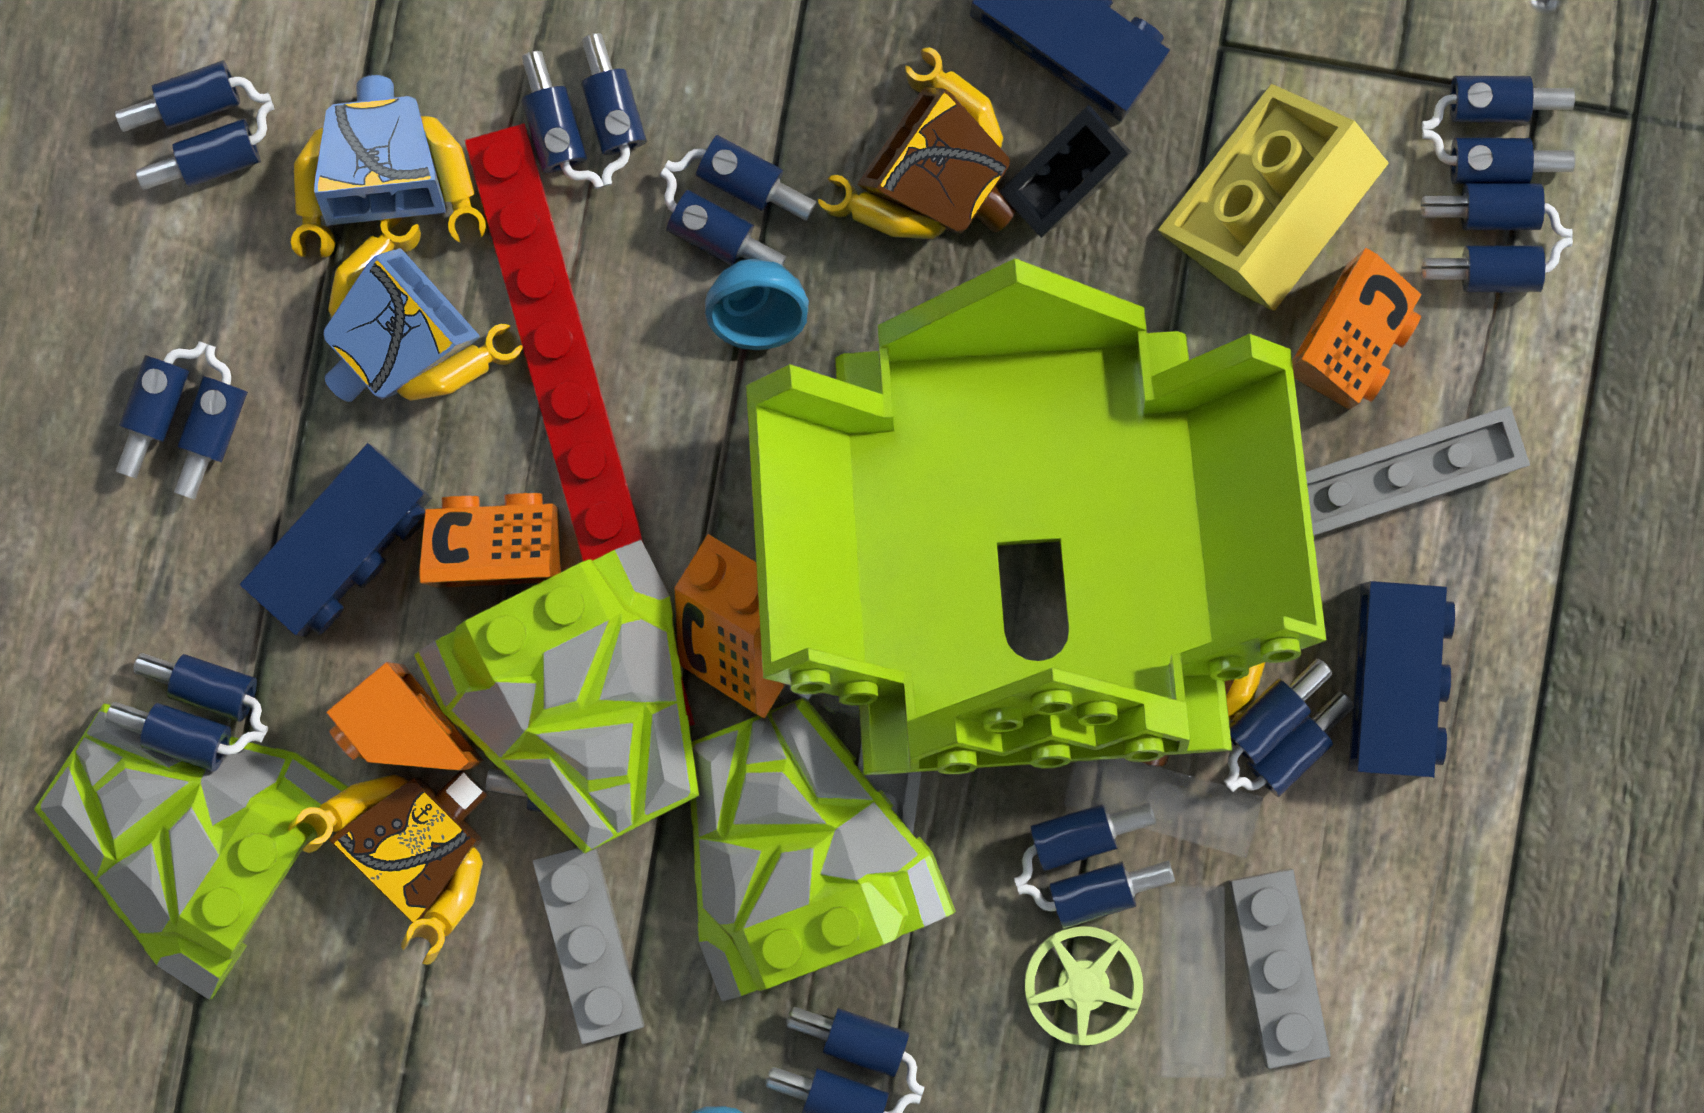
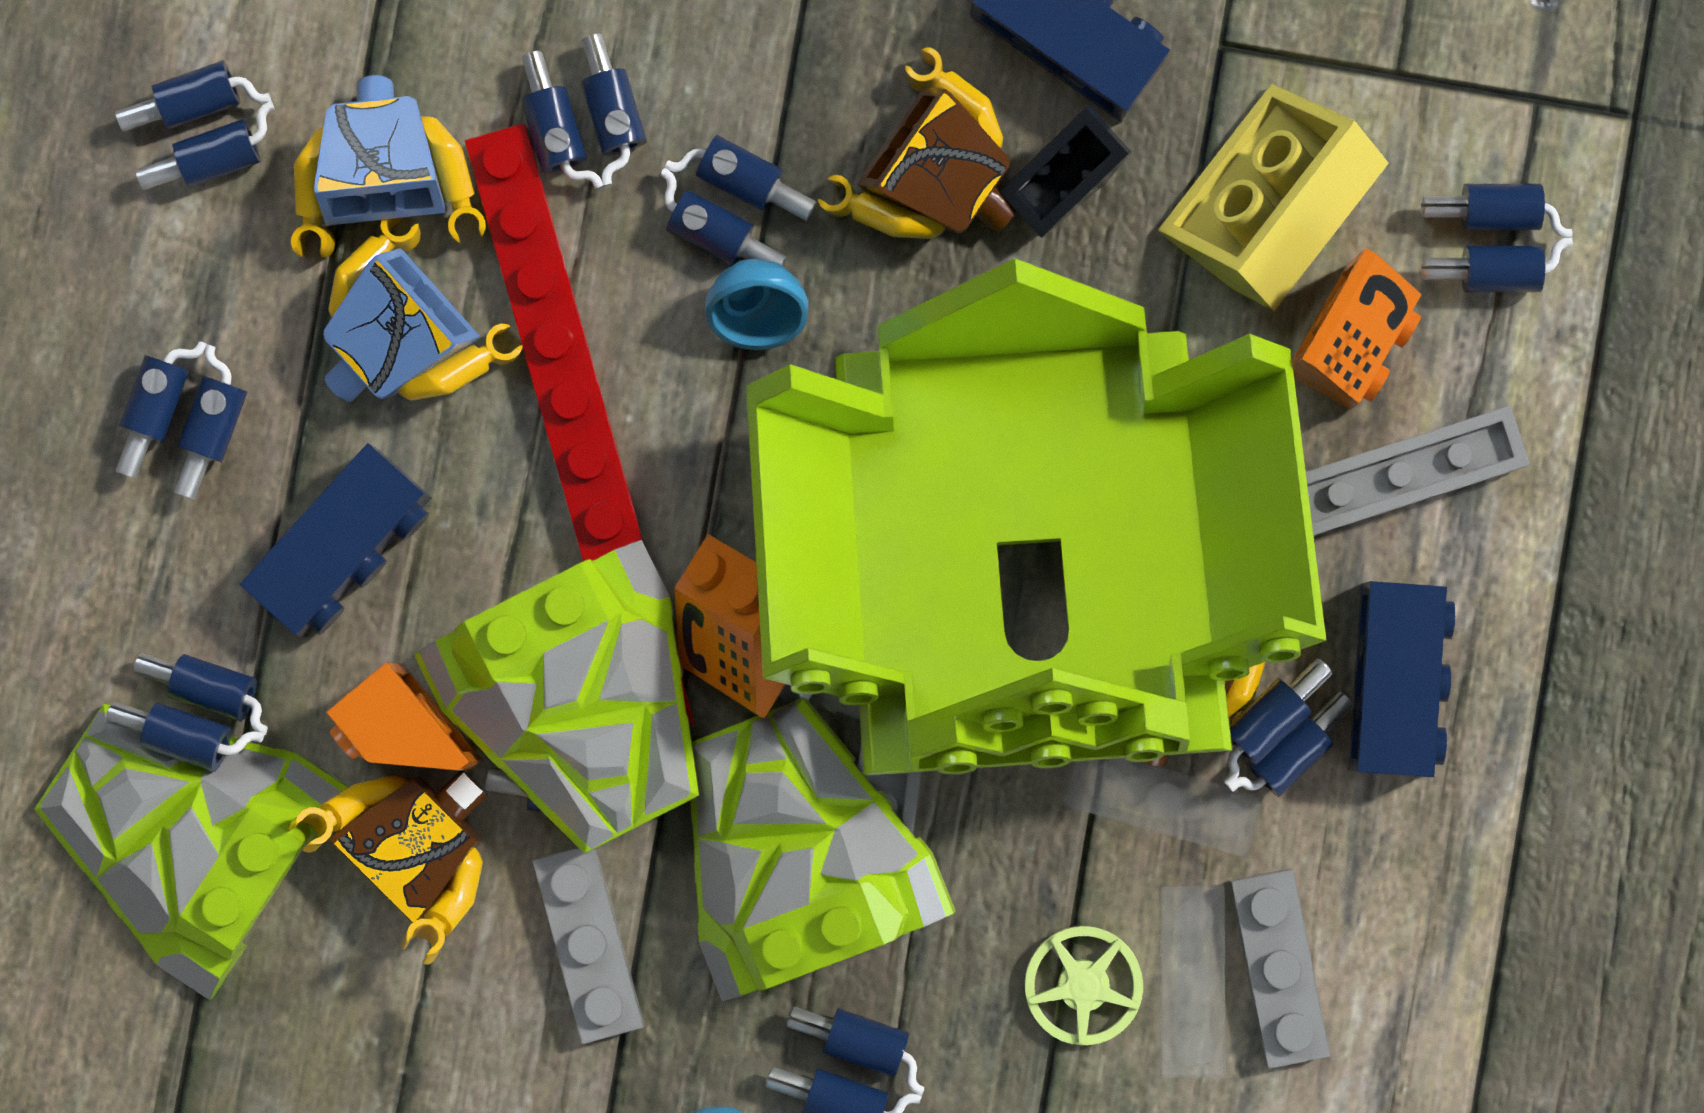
orange slope [419,493,561,588] -> none
dark blue piece [1014,802,1175,929] -> none
dark blue piece [1422,76,1575,184] -> none

